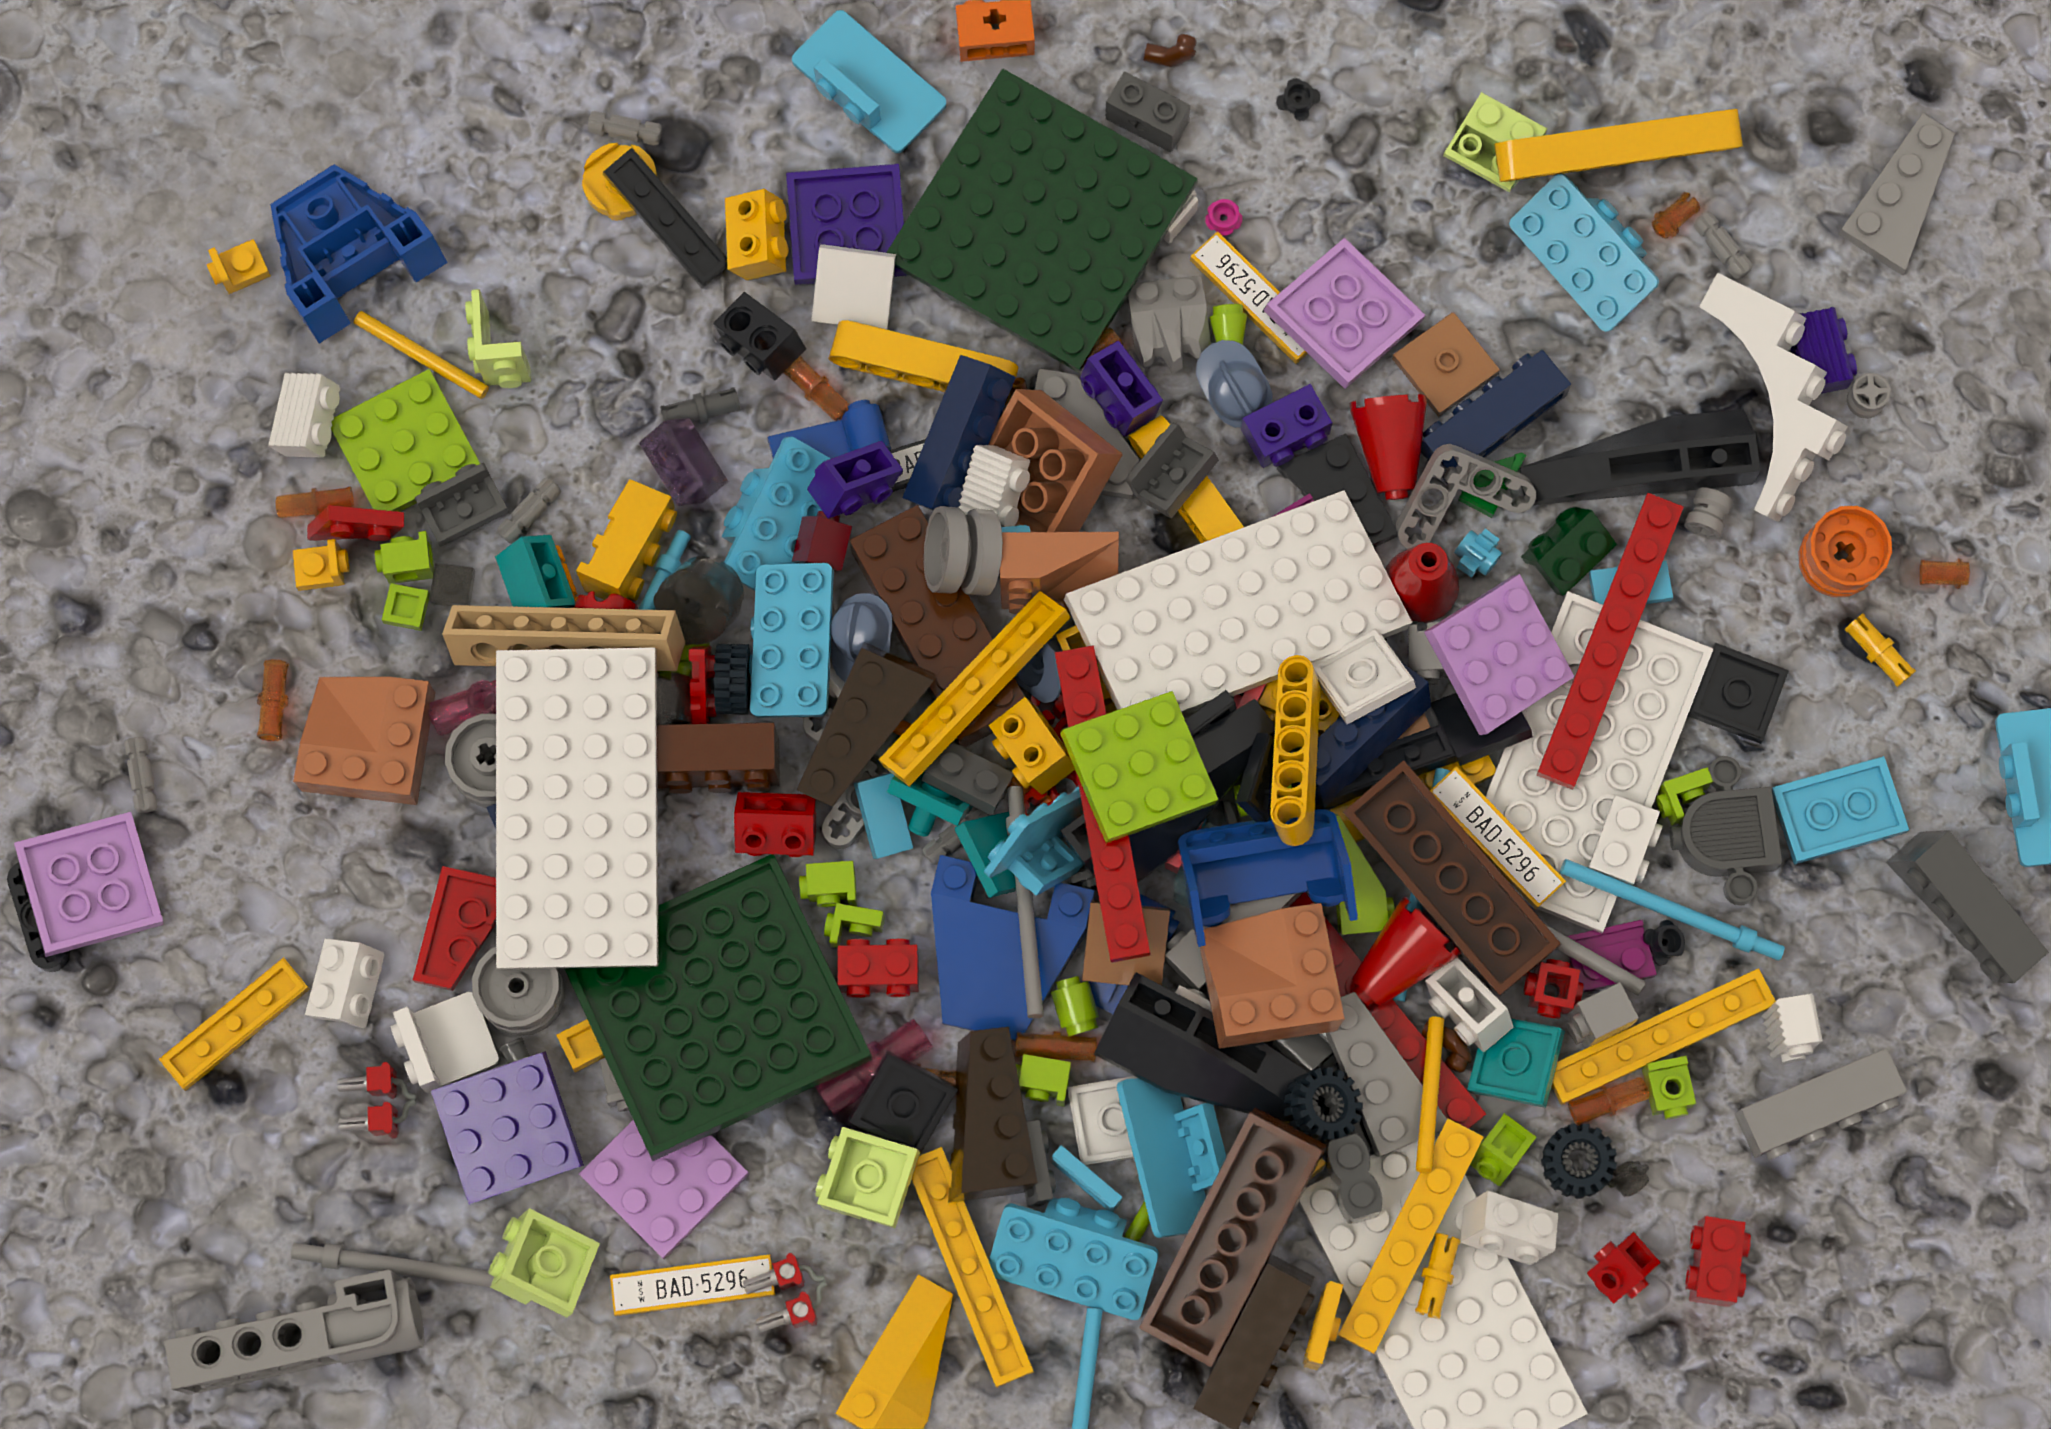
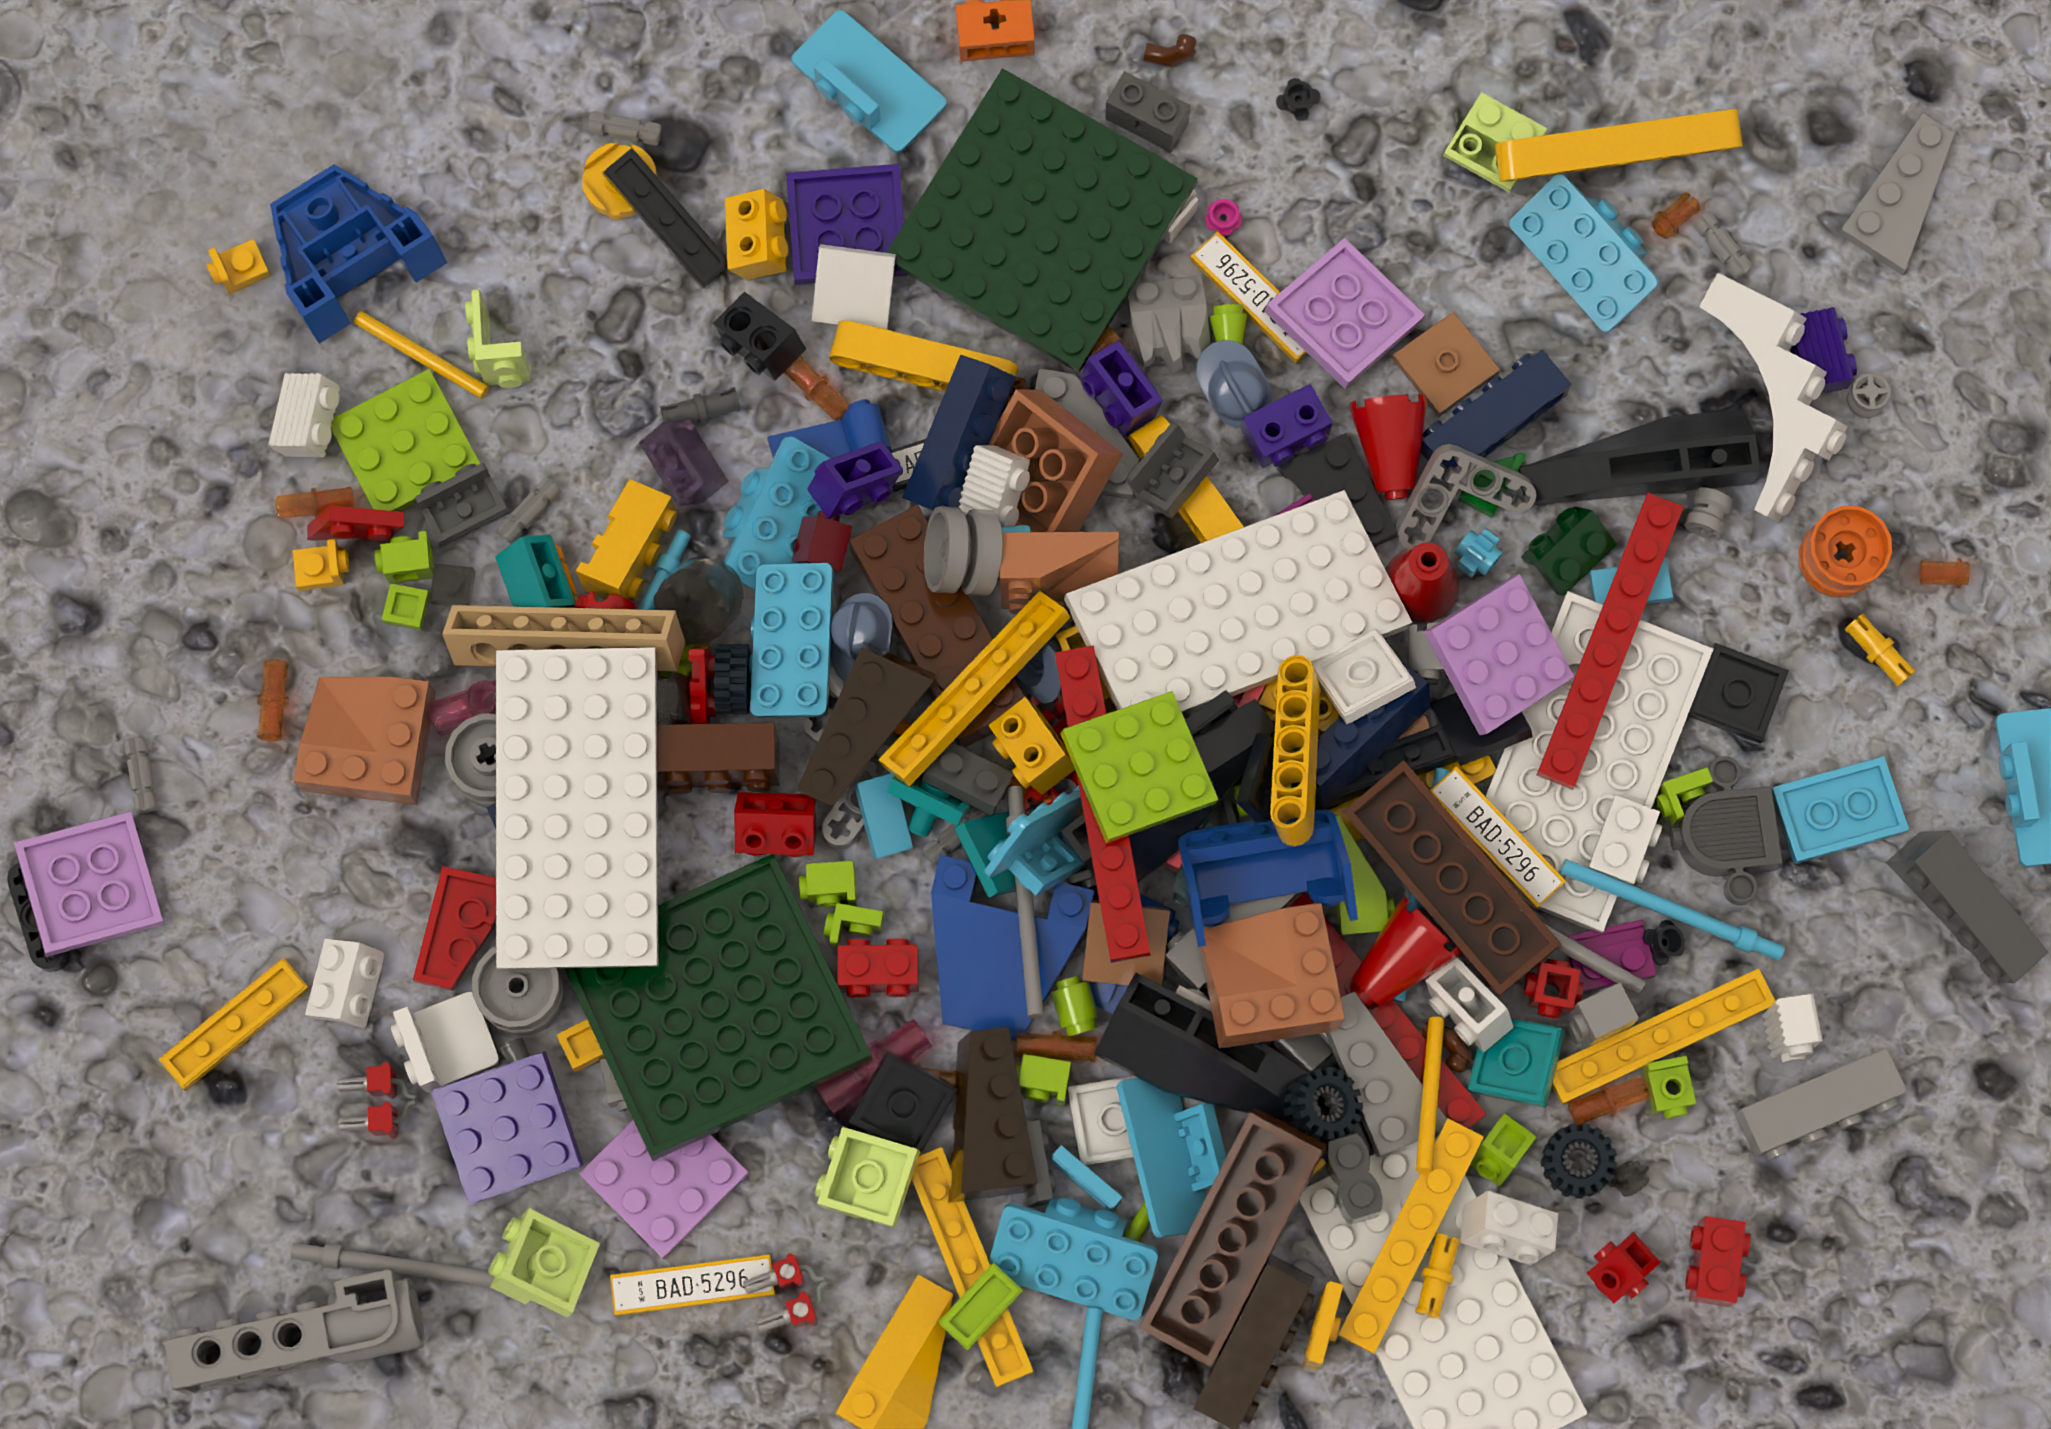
none -> lime tile [938,1263,1023,1351]

